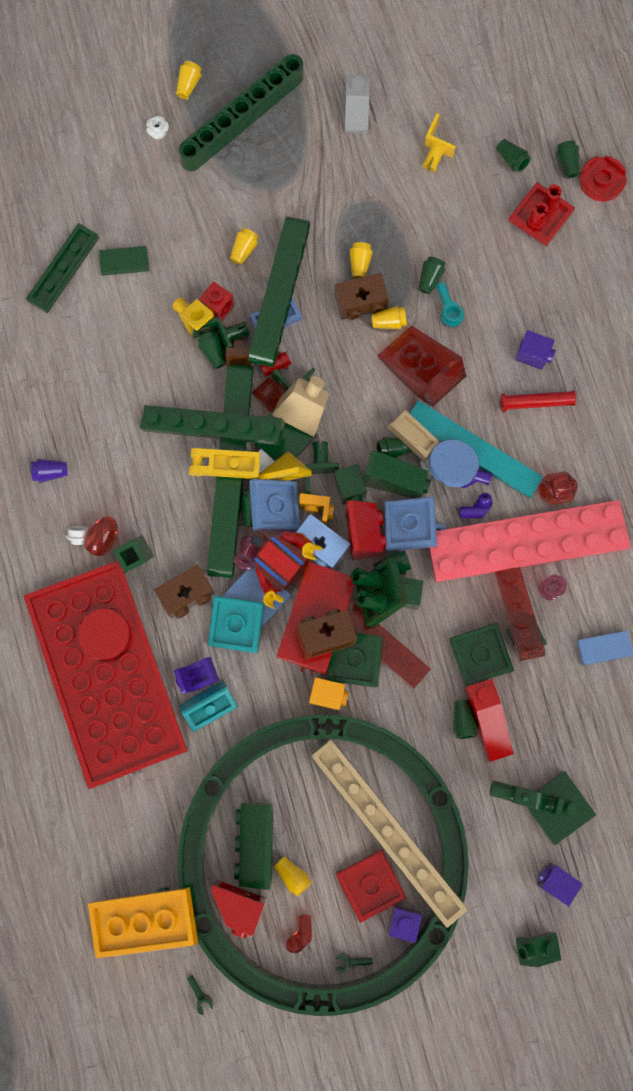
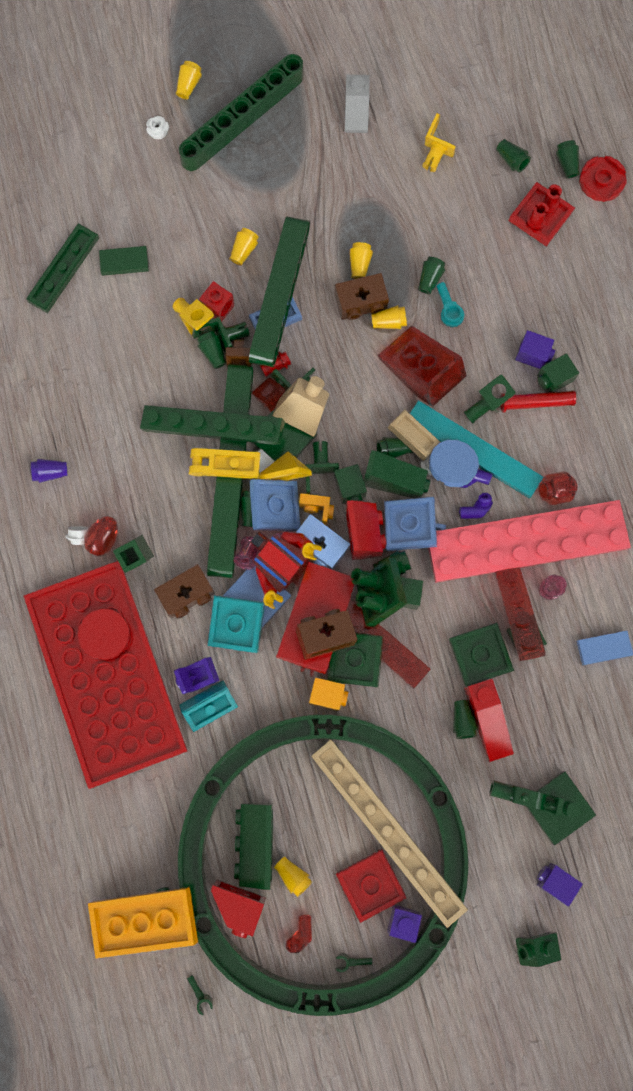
none -> dark green bracket [464,375,516,424]
none -> dark green brick [537,353,579,393]

